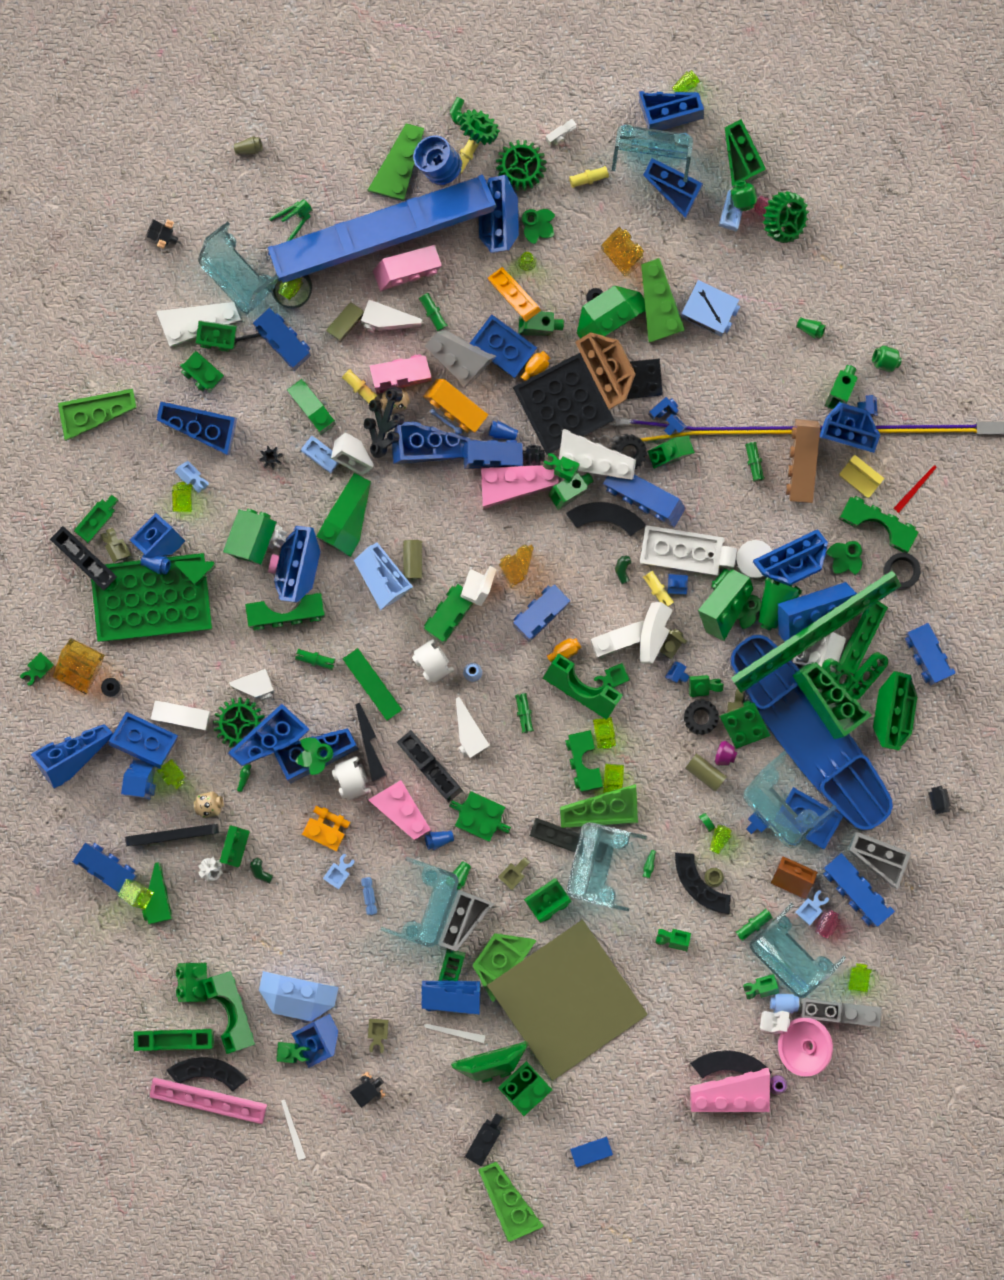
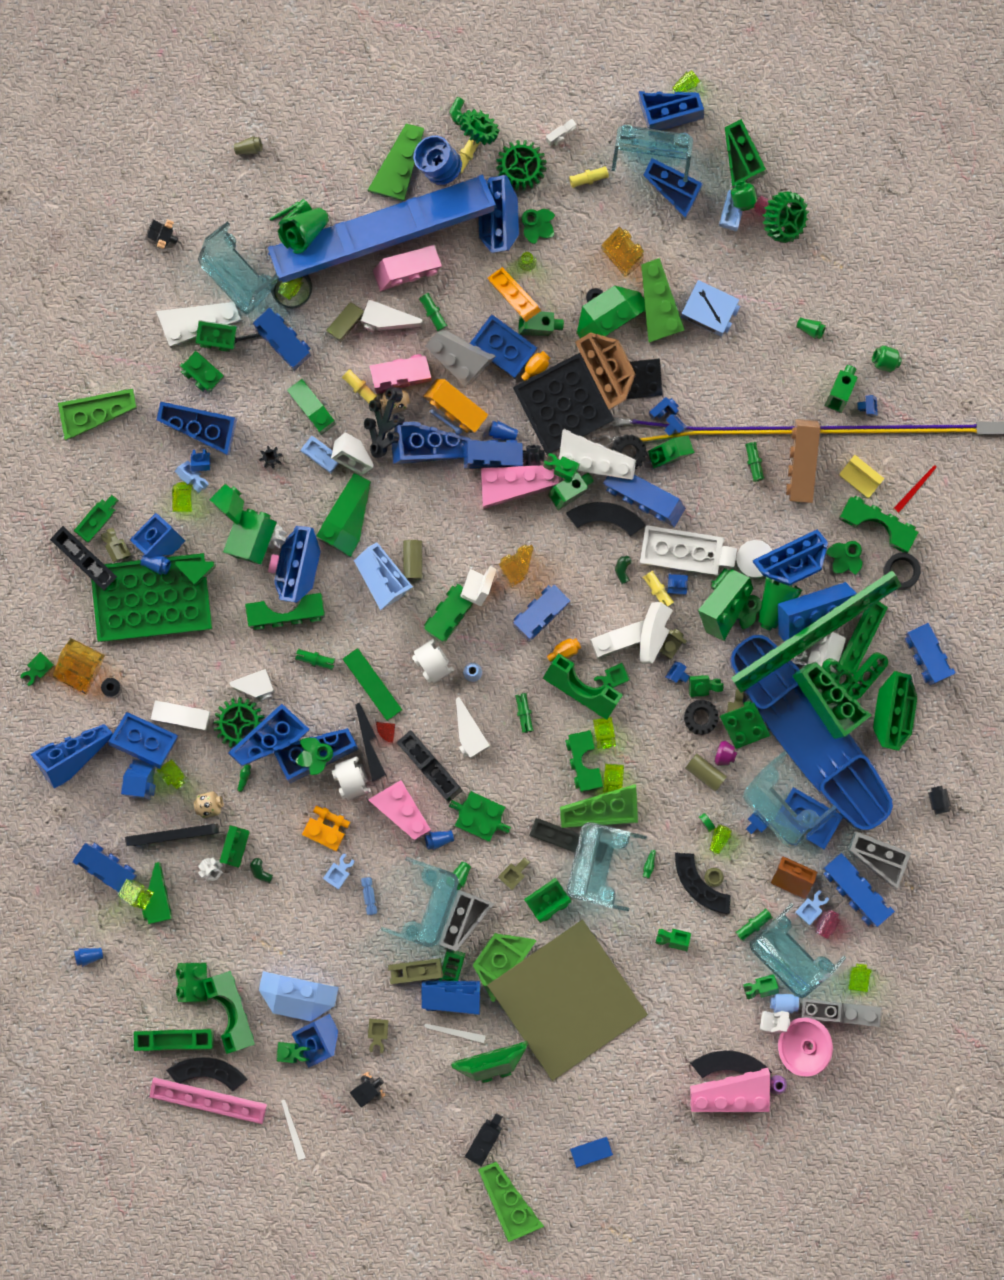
green slope [498,1061,553,1116] -> none
blue wedge [819,402,880,453] -> none
none -> blue cone [74,947,103,967]
none -> blue tile [190,449,211,472]
none -> green slope [209,483,244,525]
none -> green cone [278,208,329,254]
none -> clear red tile [376,722,395,743]
none -> olive plate [388,958,443,984]

